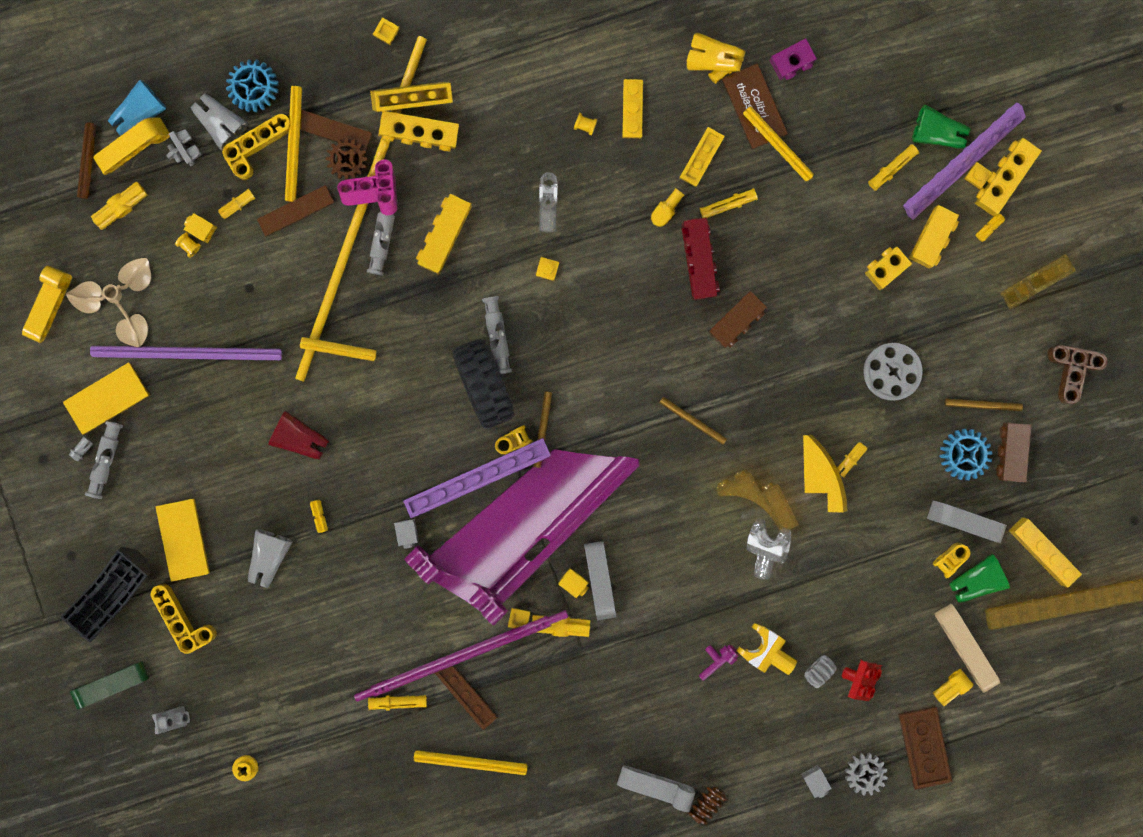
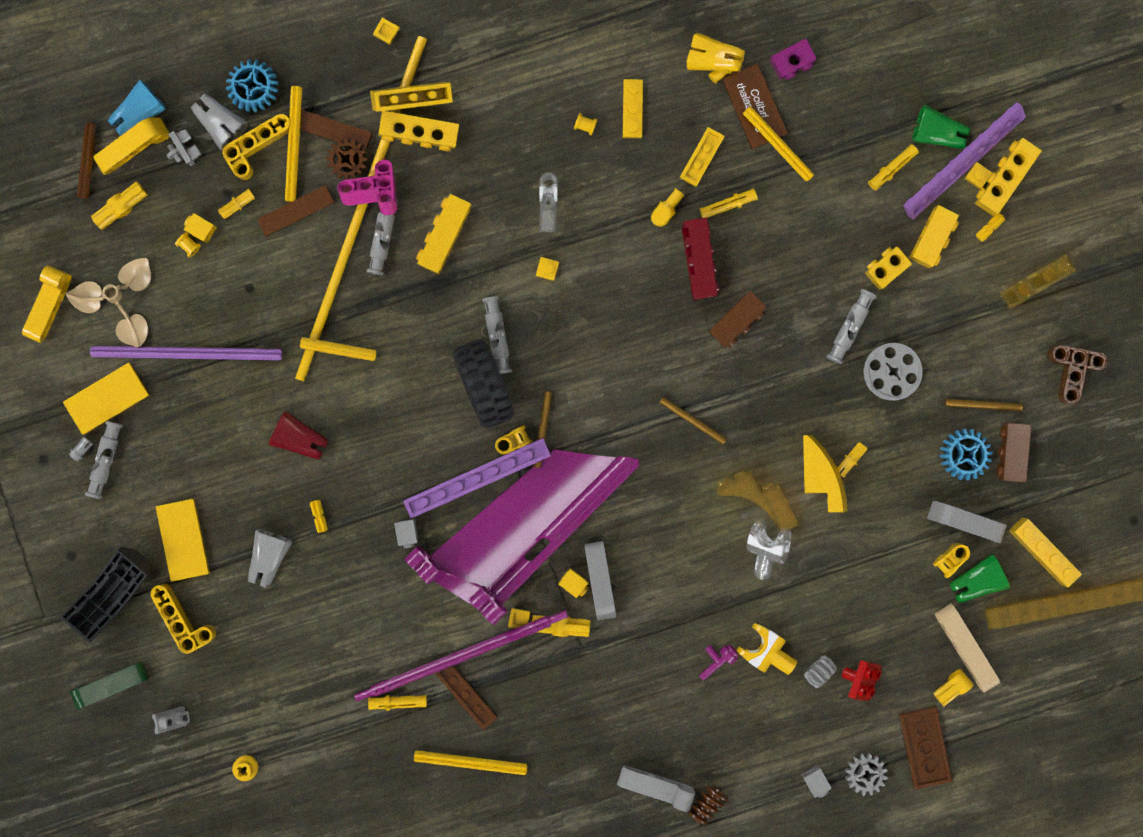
none -> light grey piece [826,289,876,365]

